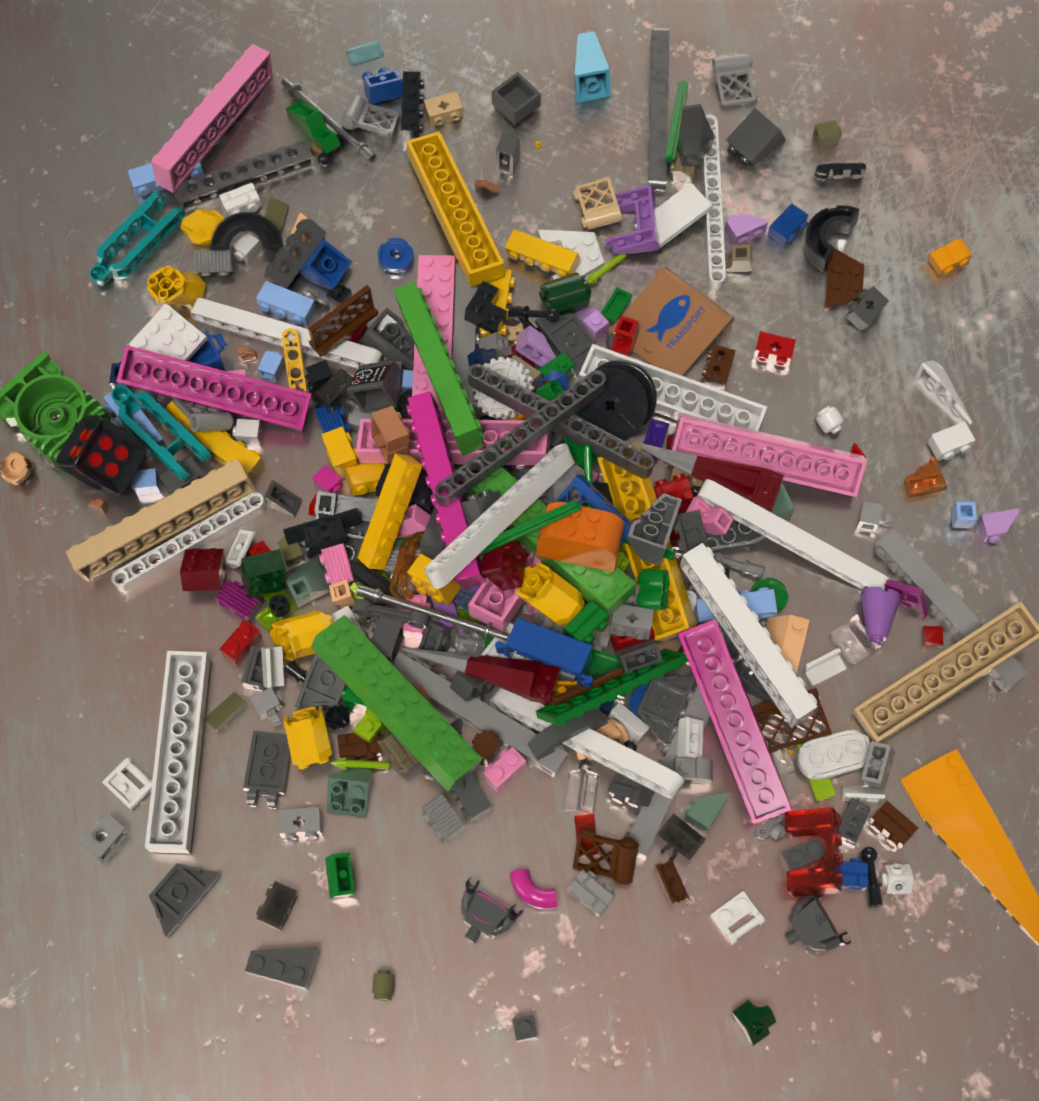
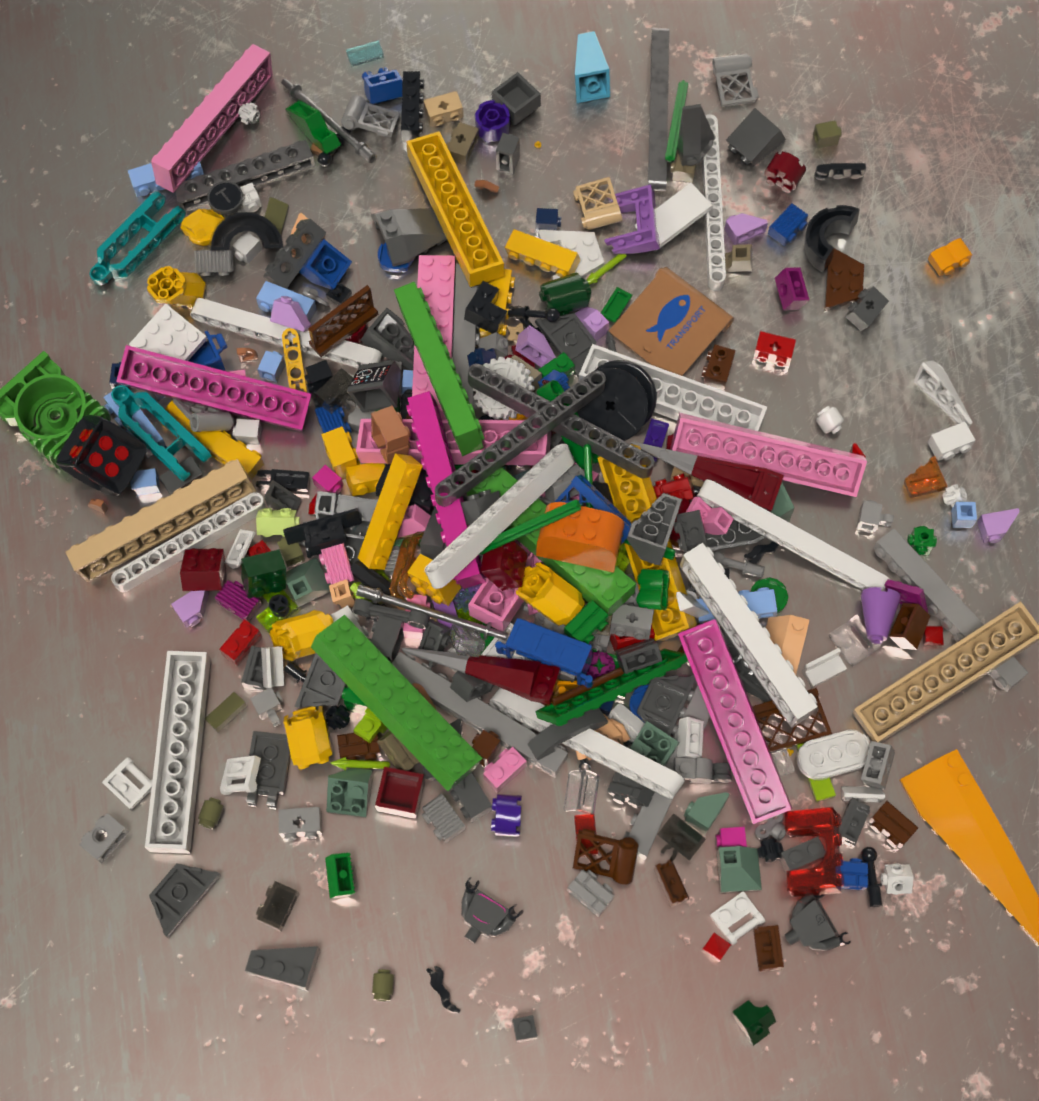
light nougat hair [0,452,32,485] -> none
dark pink cylinder [510,869,557,909] -> none
red brick [610,316,639,356] -> none
none -> lavender slope [171,591,209,628]
none -> olive brick [198,797,224,829]
none -> black tile [208,181,244,215]
none -> white plate [220,755,261,795]
none -> white gear [238,102,260,125]
none -> black hinge [255,469,310,492]
none -> yellowish green brick [256,508,300,537]
none -> lavender slope [270,296,311,332]
none -> dark grey wedge [371,208,447,267]
none -> dark red piece [375,767,425,819]
none -> black hair [426,966,461,1013]
none -> dark tan brick [446,122,479,166]
none -> dark purple brick [475,100,510,143]
none -> dark purple brick [491,794,522,837]
none -> dark blue brick [536,208,561,233]
none -> magenta gear [586,650,615,679]
none -> sand green slope [629,721,680,766]
none -> white slope [676,592,709,618]
none -> red slope [702,932,731,962]
none -> dark grey wheel [713,763,732,783]
none -> dark pink brick [715,827,747,847]
none -> sand green slope [716,846,762,893]
none -> black hair [744,541,781,564]
none -> reddish brown hinge [753,925,784,972]
none -> black gear [757,838,784,863]
none -> dark red brick [765,151,806,194]
none -> magenta brick [775,267,809,311]
none -> reddish brown brick [889,603,931,650]
none -> green brick [907,526,937,555]
none -> white gear [943,484,967,508]

